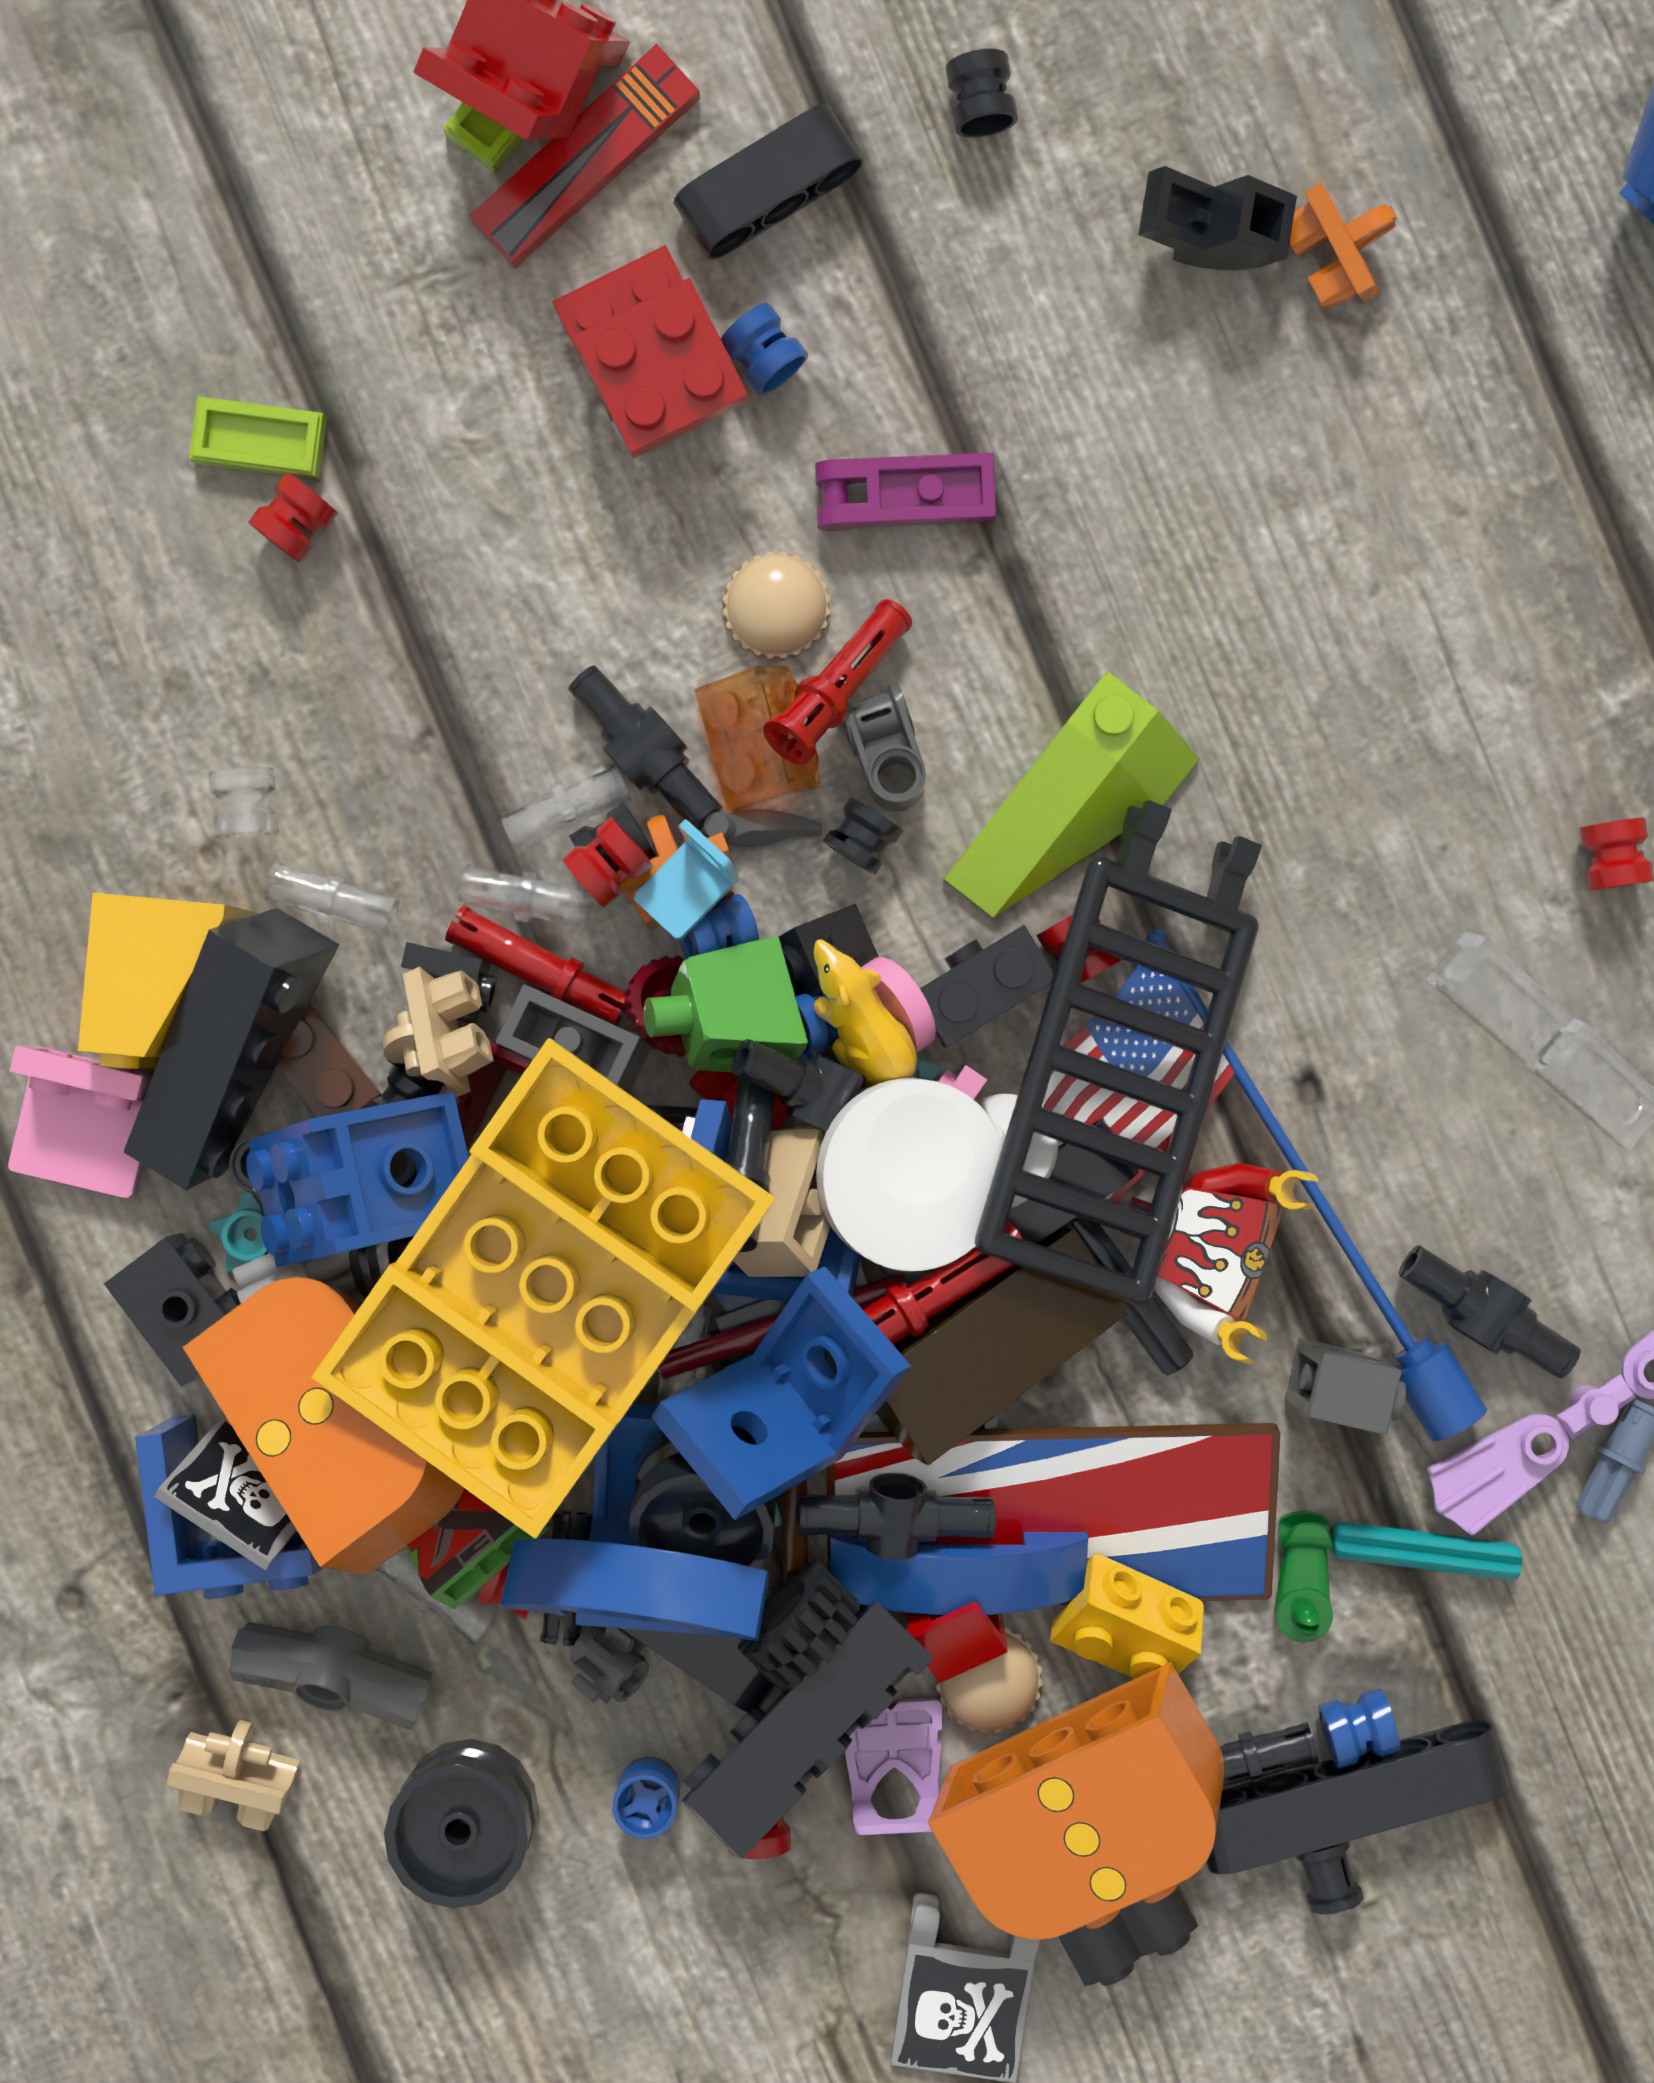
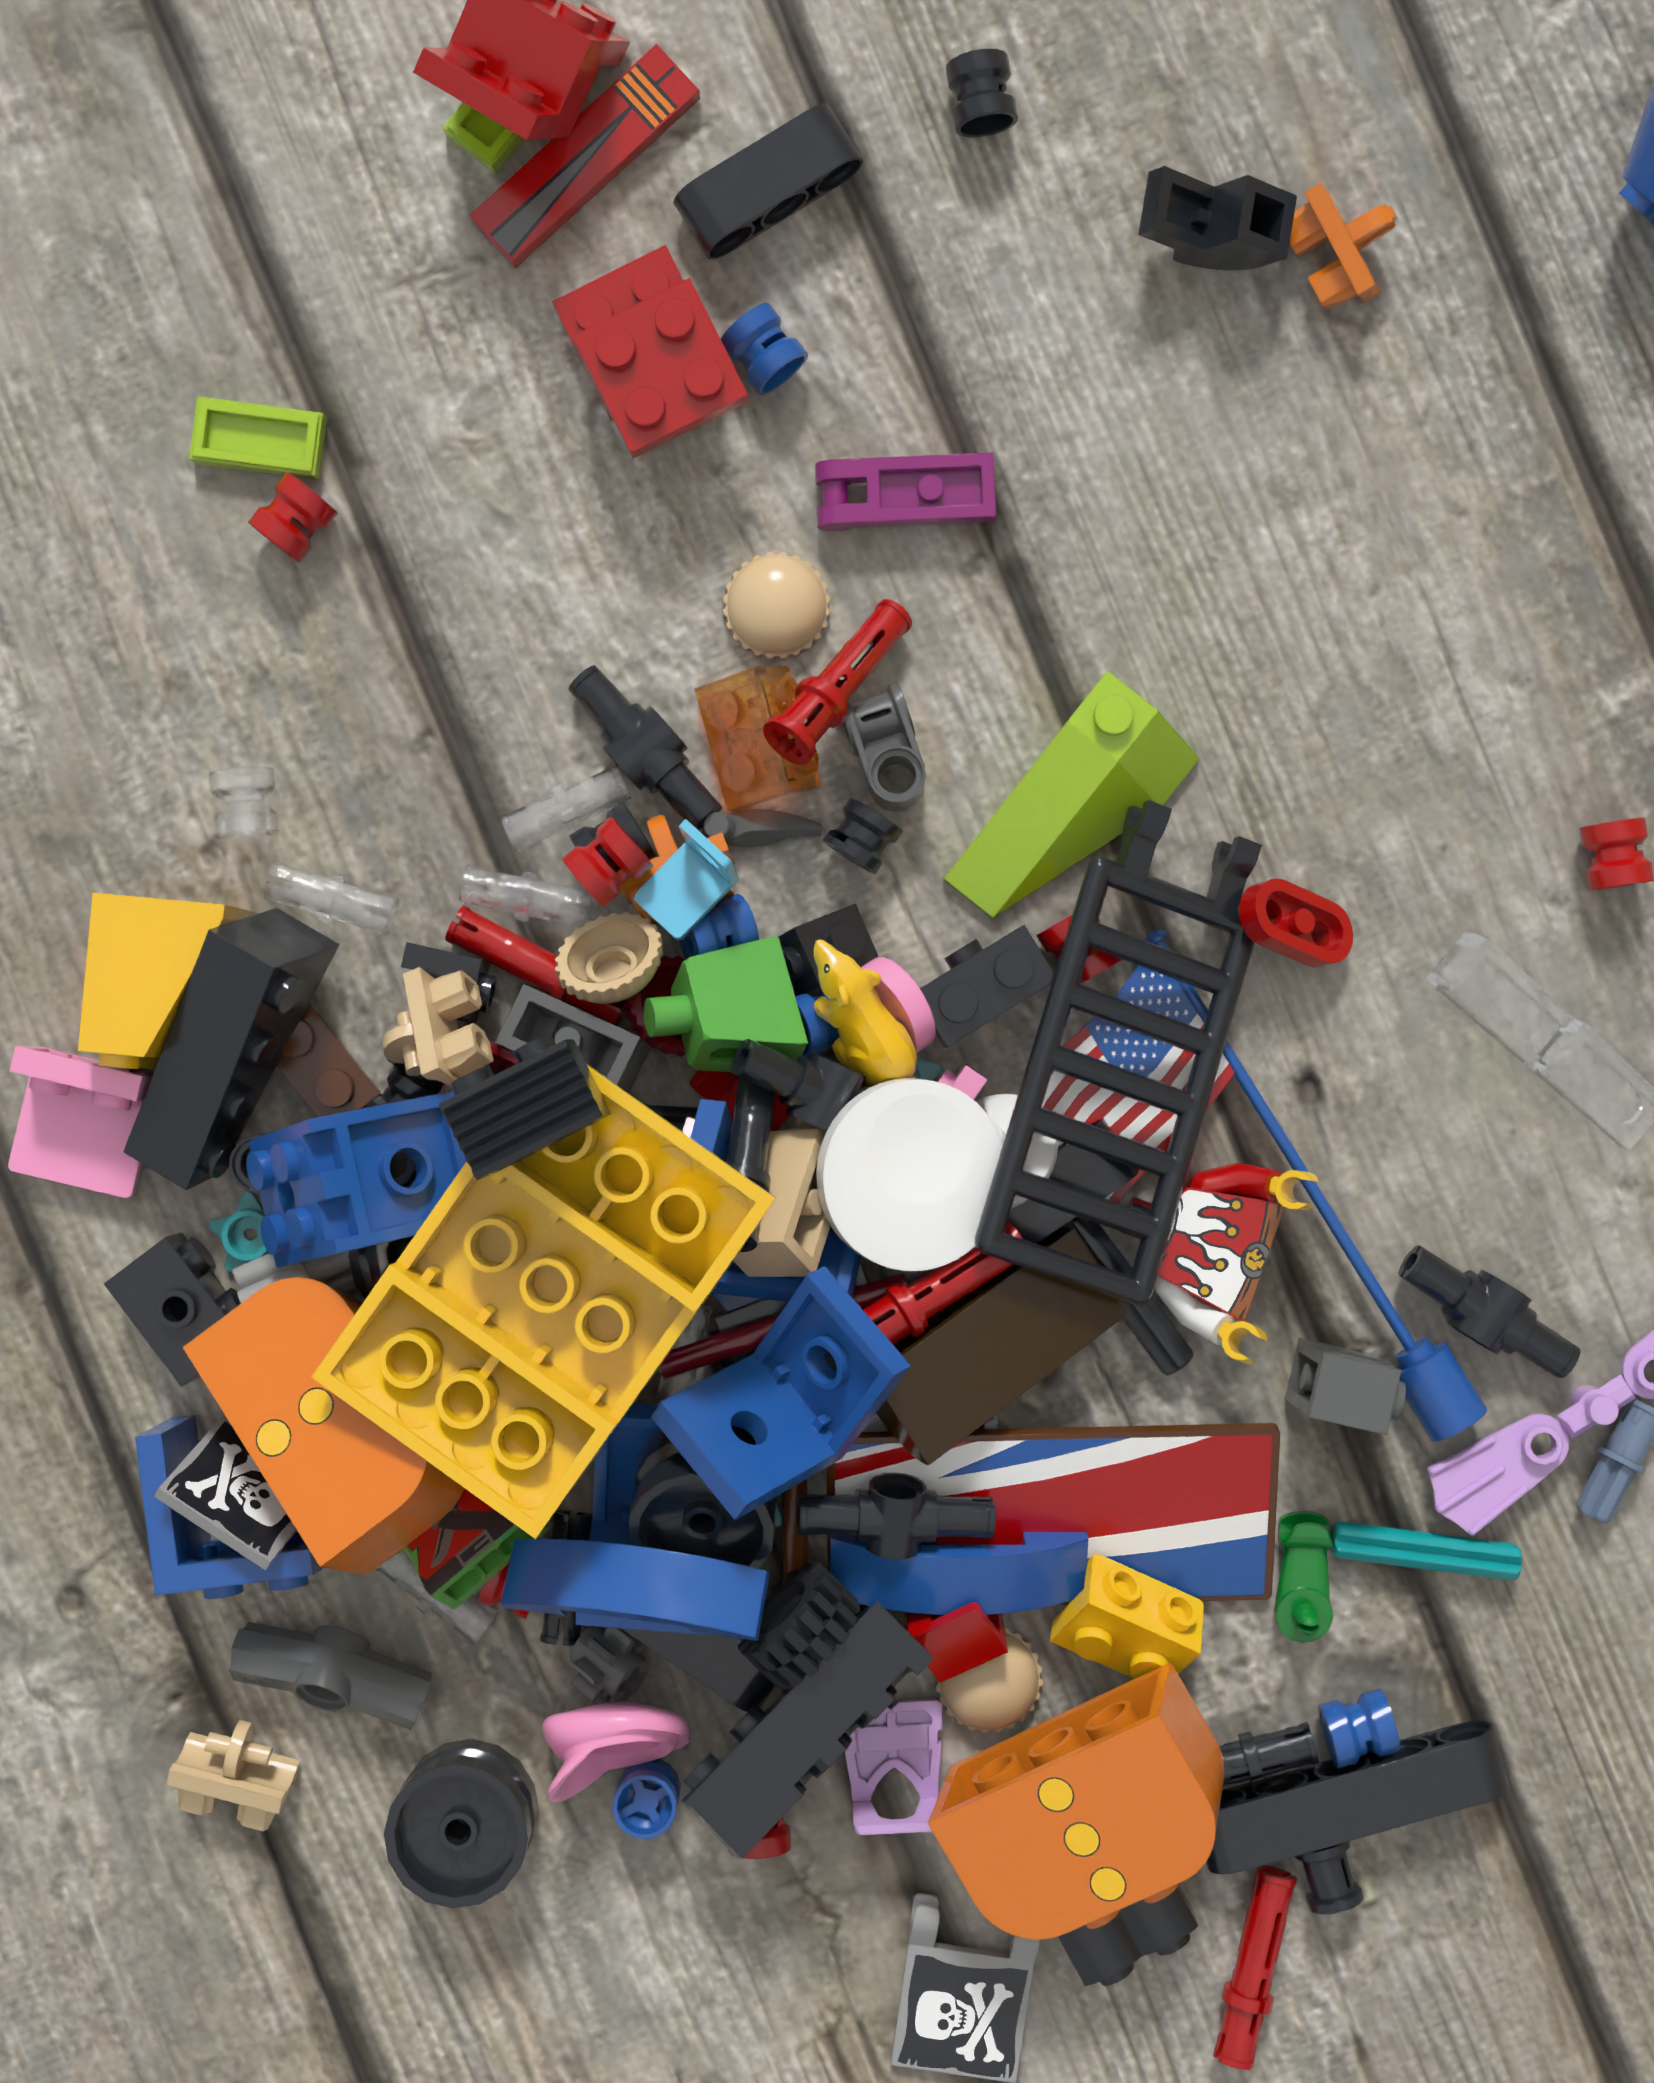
none -> black brick [439,1033,611,1180]
none -> bright pink piece [542,1701,691,1803]
none -> tan hat [555,912,663,1004]
none -> red pin [1213,1865,1297,2070]
none -> red plate [1239,878,1353,967]

